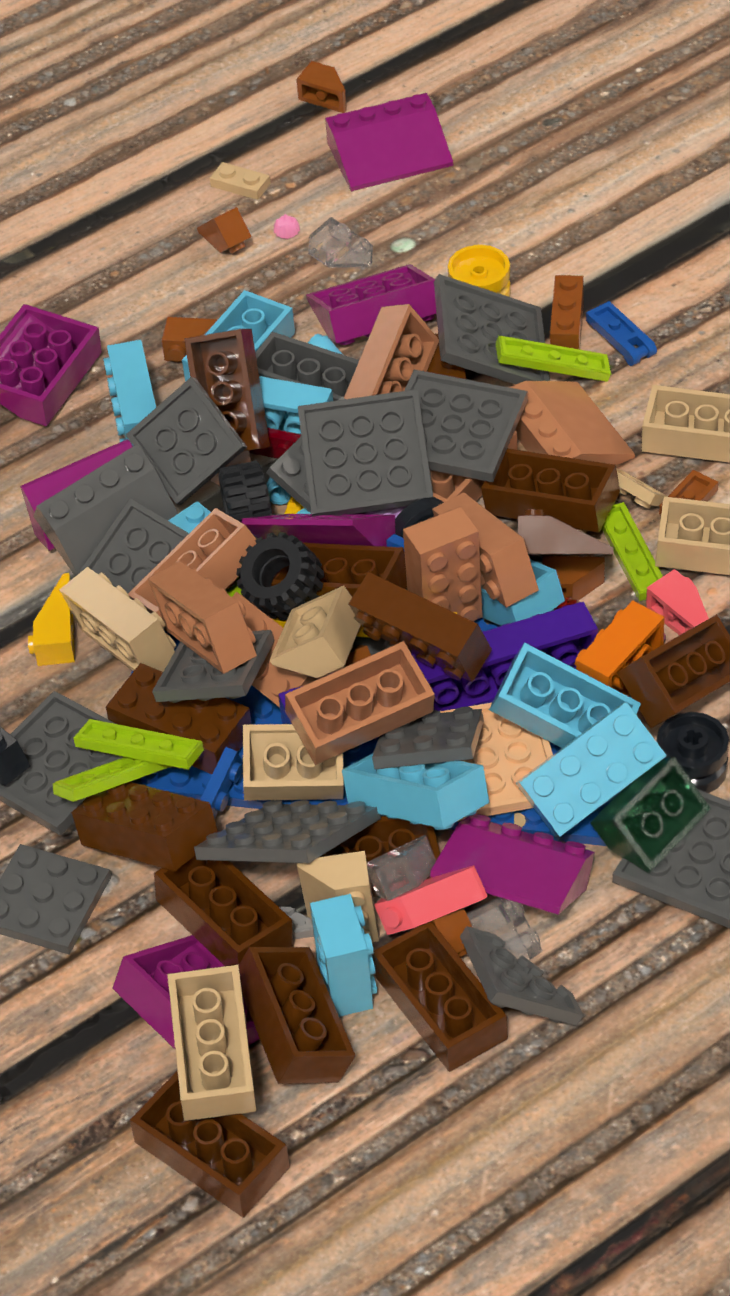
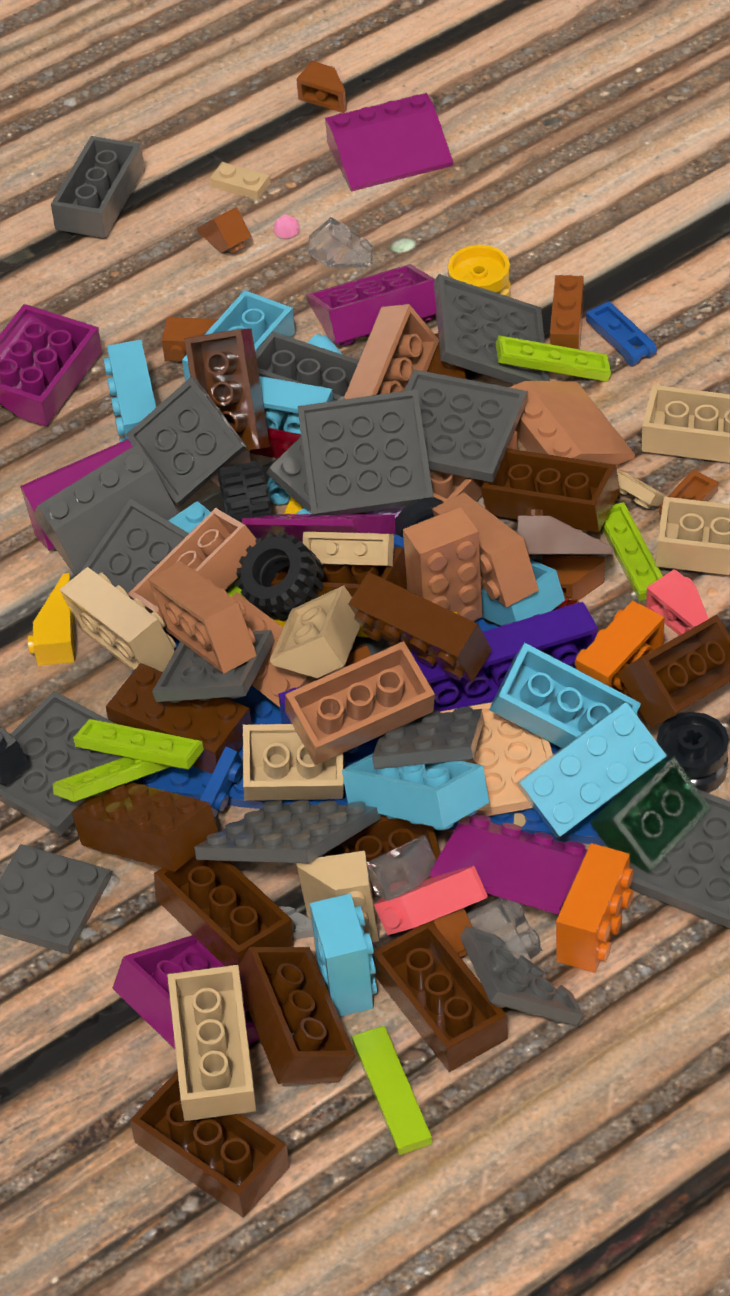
none -> dark grey brick [51,136,145,238]
none -> tan plate [303,532,394,566]
none -> lime tile [352,1025,432,1155]
none -> orange brick [556,843,634,973]

